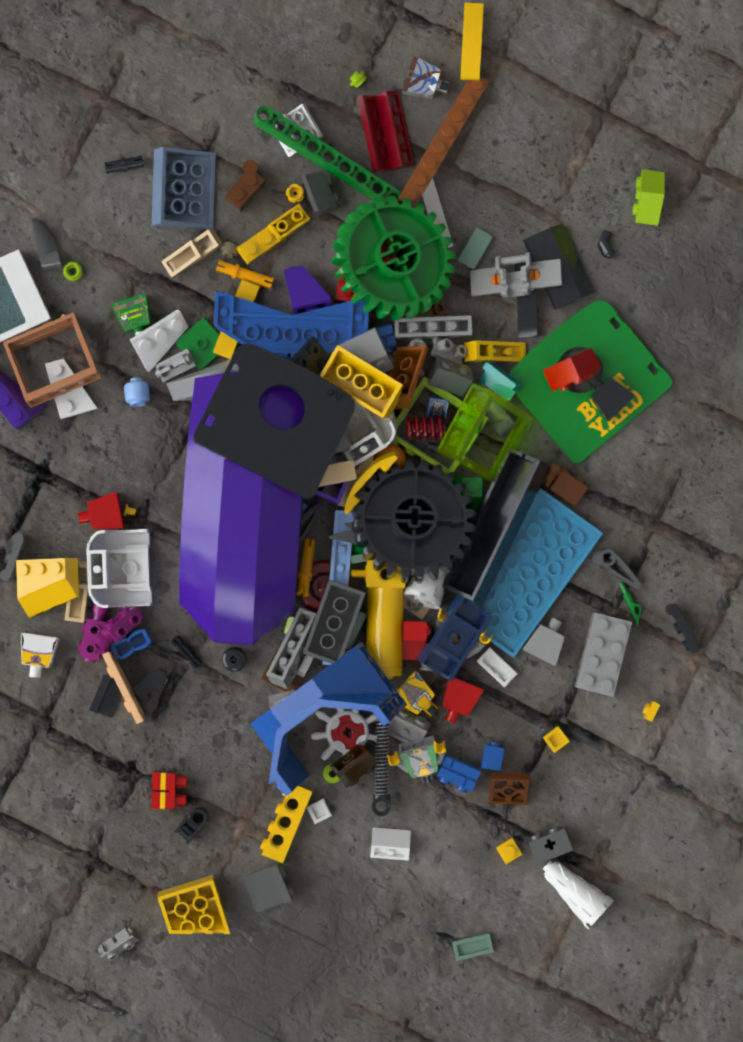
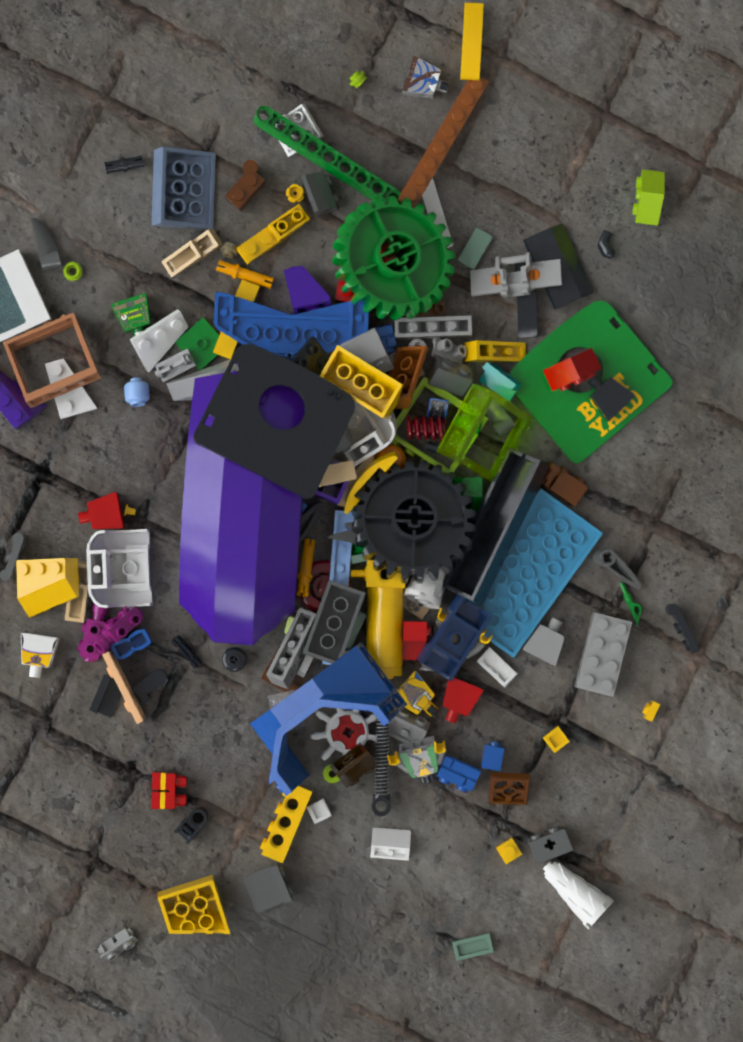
dark red slope [357,91,415,172] -> none

